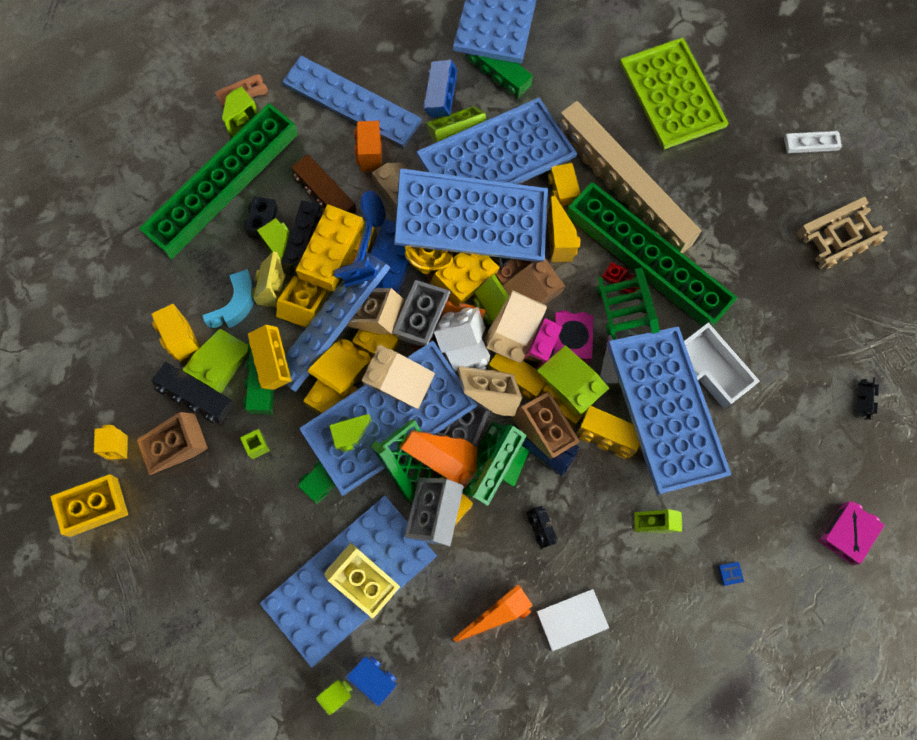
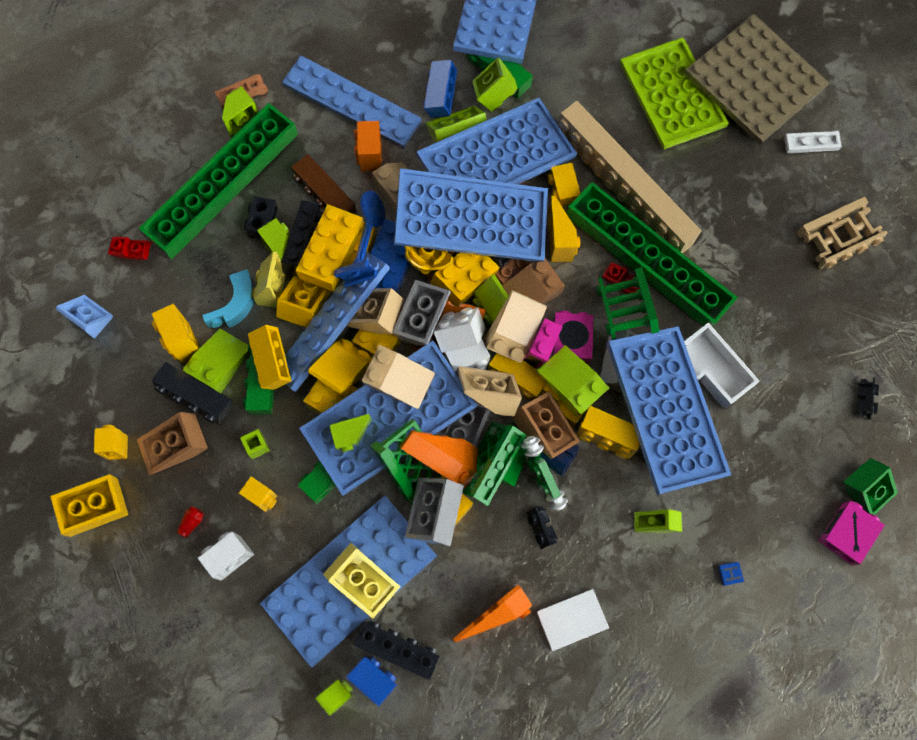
none -> light blue slope [56,295,113,339]
none -> red slope [108,237,151,260]
none -> red cone [177,506,204,538]
none -> white brick [198,532,254,581]
none -> yellow brick [239,477,277,512]
none -> black brick [353,620,440,680]
none -> lime slope [472,57,518,112]
none -> plate [521,436,568,511]
none -> dark tan plate [684,14,829,145]
none -> green slope [844,458,898,515]

